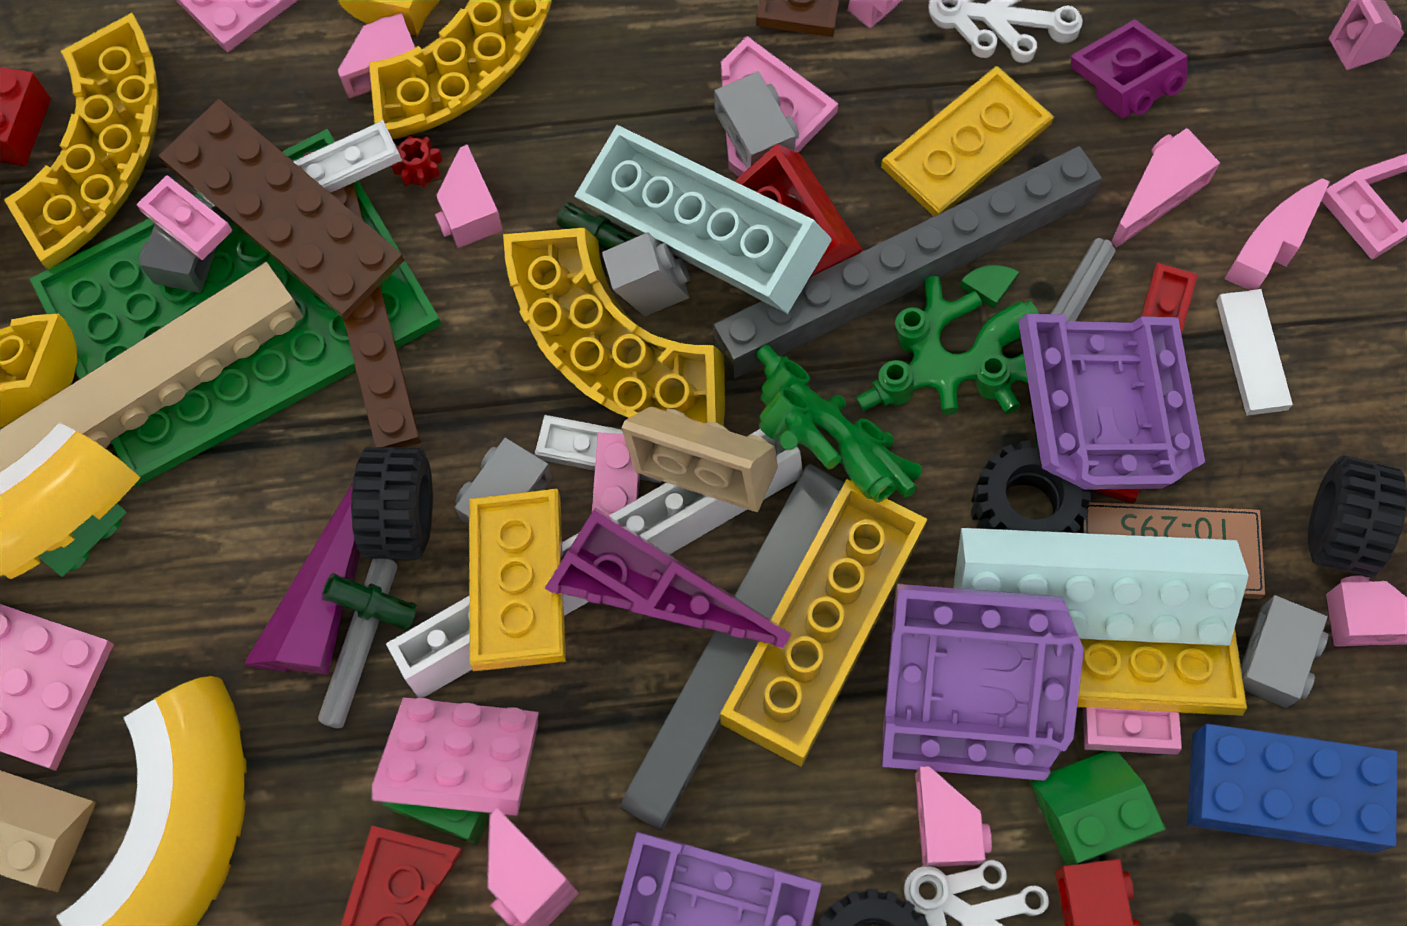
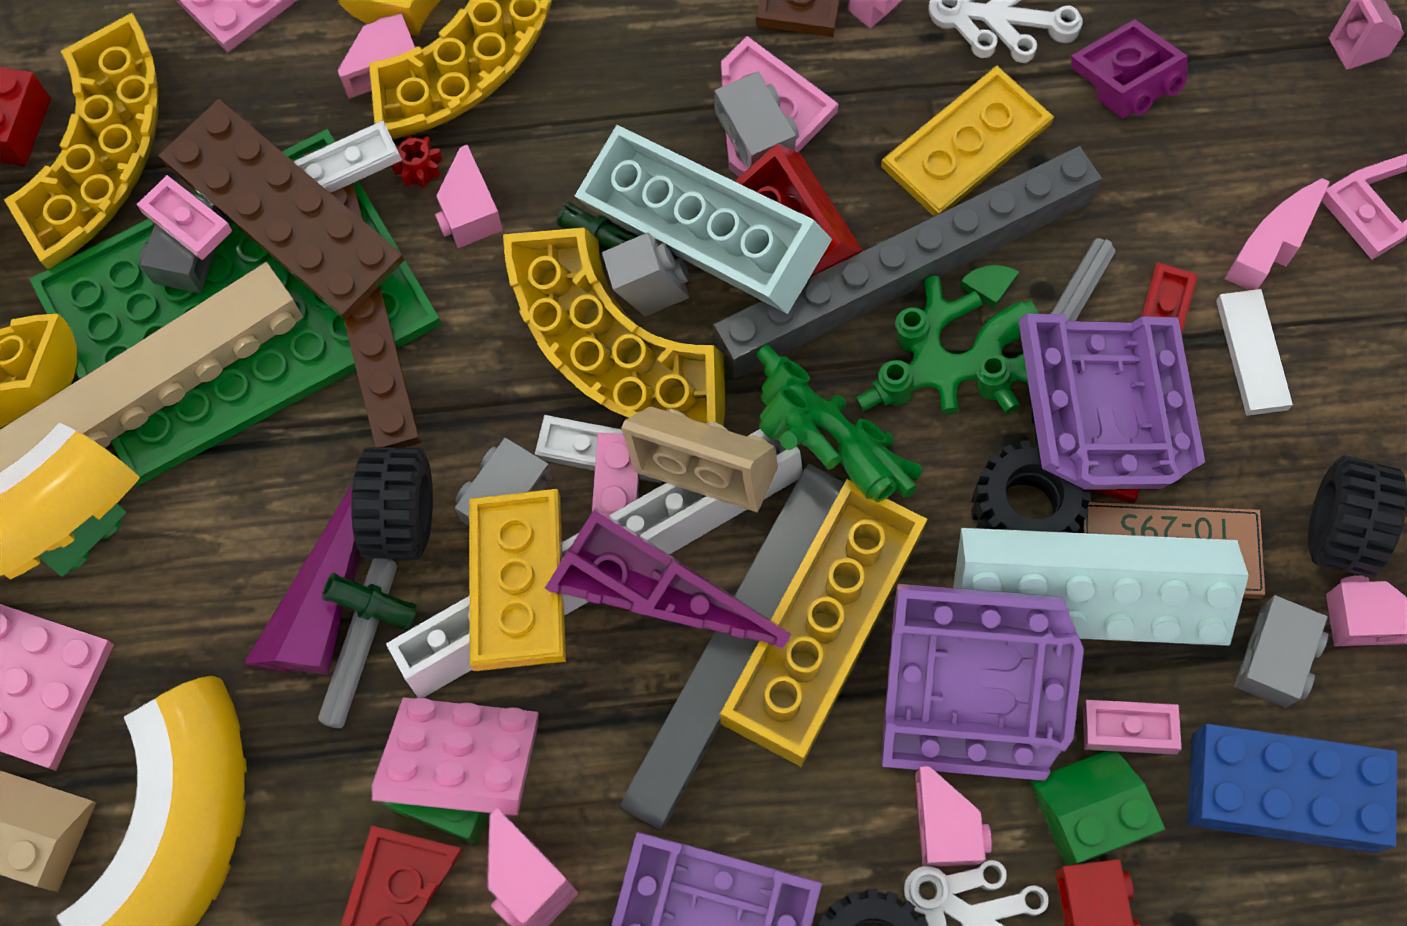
yellow tile [1077,628,1247,716] -> none
bright pink slope [1111,128,1220,248] -> none

